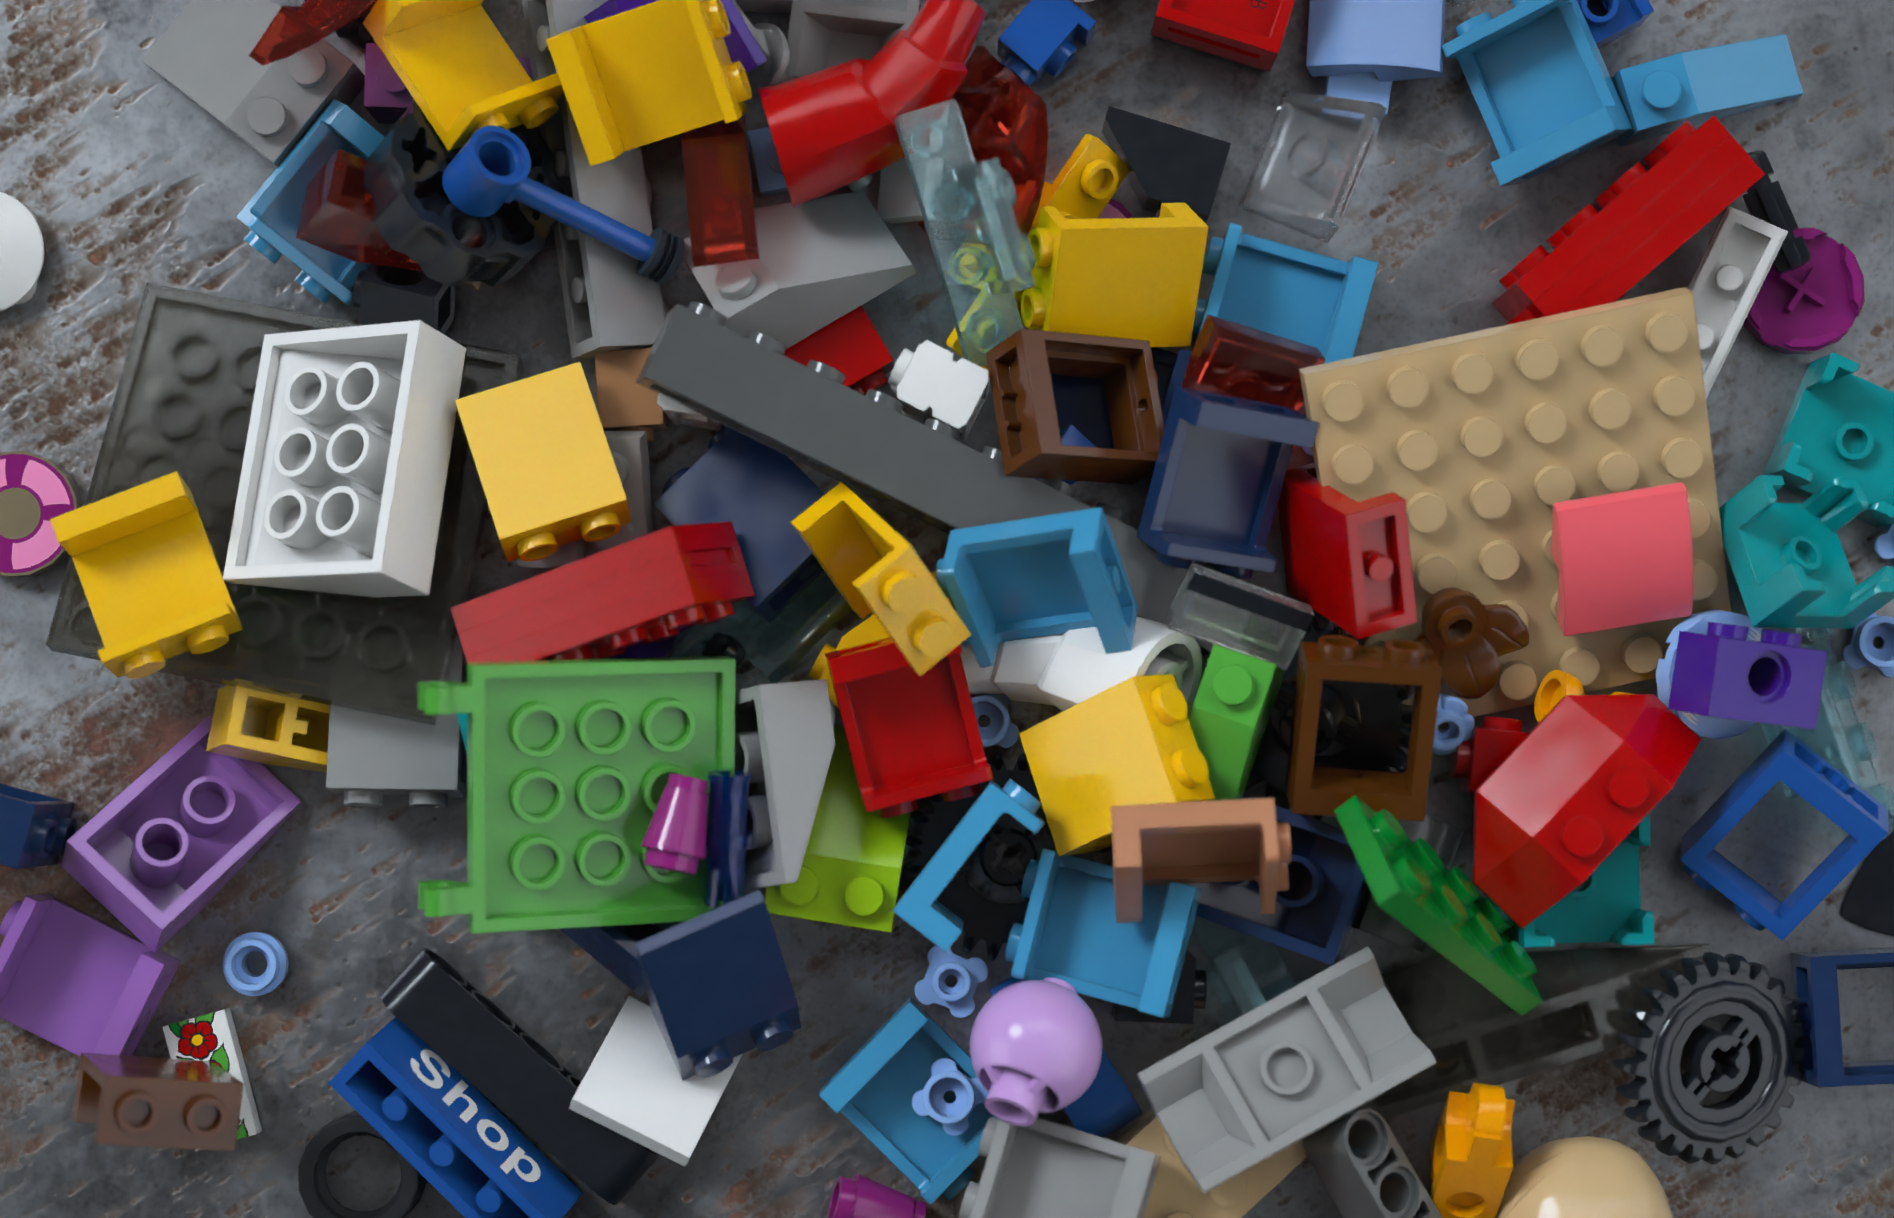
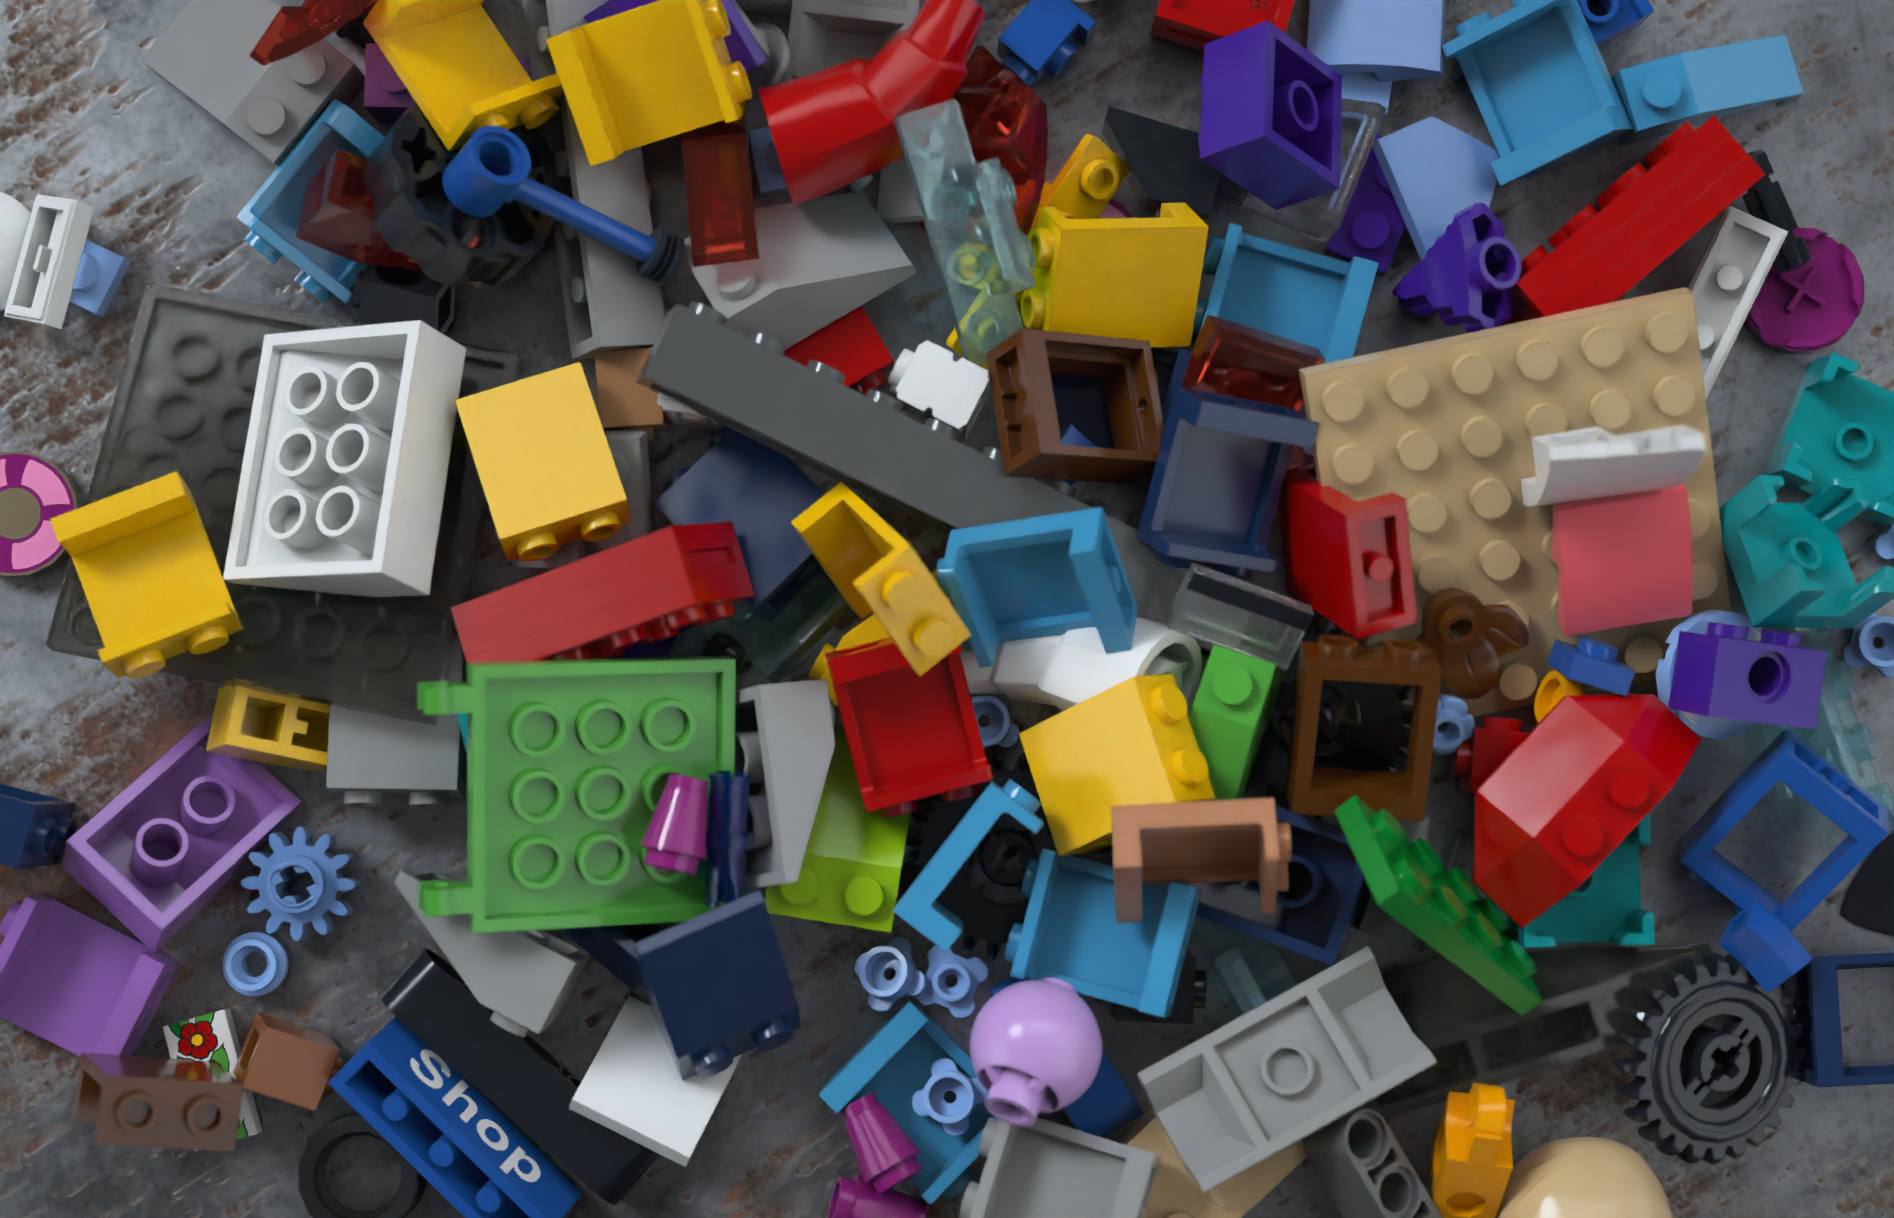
none -> white tile [4,194,95,330]
none -> light blue plate [69,239,131,318]
none -> dark orange brick [233,1012,342,1111]
none -> medium blue gear [241,826,361,941]
none -> light grey slope [394,866,591,1037]
none -> magenta cone [840,1092,924,1195]
none -> light blue plate [855,937,927,1012]
none -> dark purple brick [1198,20,1342,210]
none -> dark purple plate [1324,133,1406,277]
none -> medium blue slope [1371,116,1500,260]
none -> dark purple rock [1392,203,1522,333]
none -> white slope [1521,425,1706,507]
none -> blue plate [1547,636,1635,696]
none -> blue piece [1719,901,1813,993]

